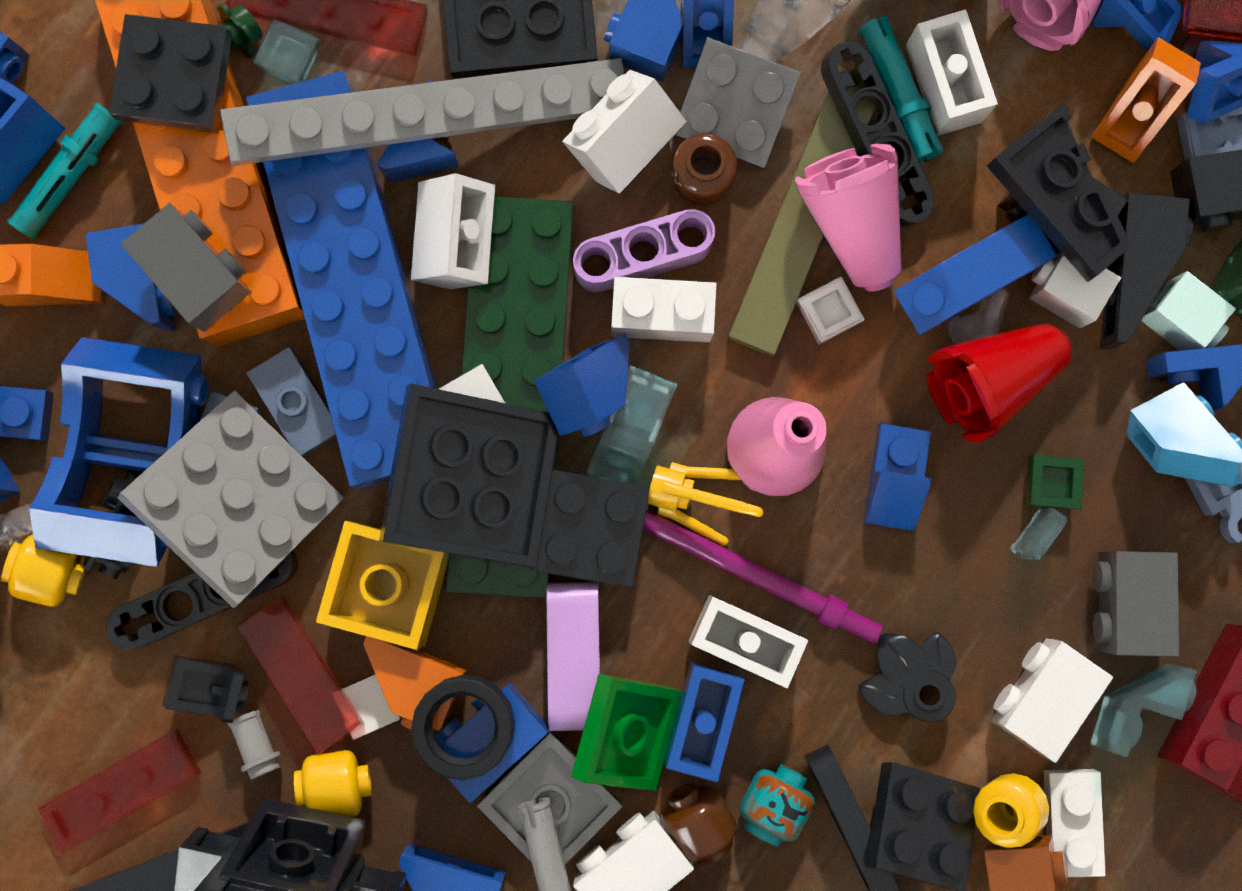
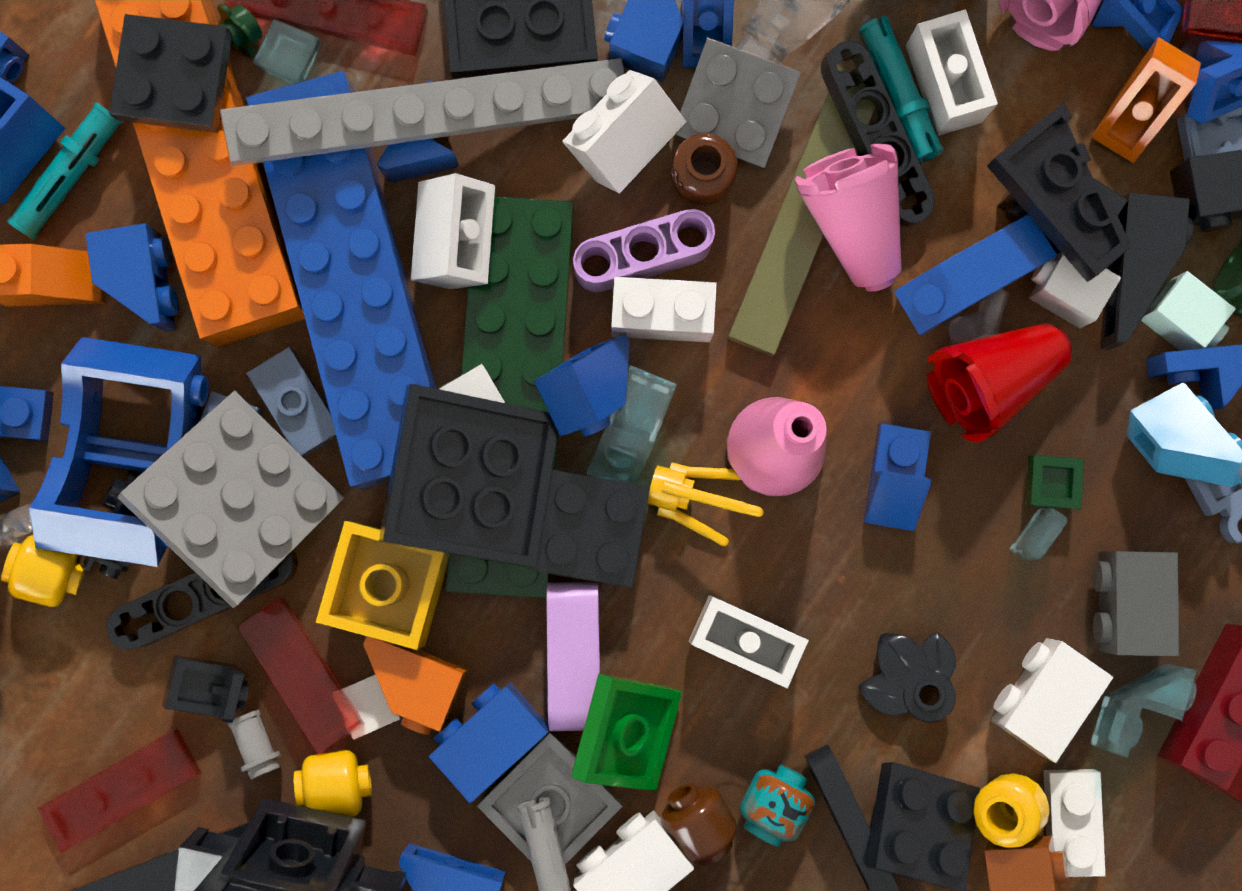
dark grey brick [121,202,252,332] -> none
black tyre [411,675,515,781] -> none
magenta bar [643,510,883,644] -> none
blue brick [665,661,745,782] -> none
white tile [796,277,865,345] -> none

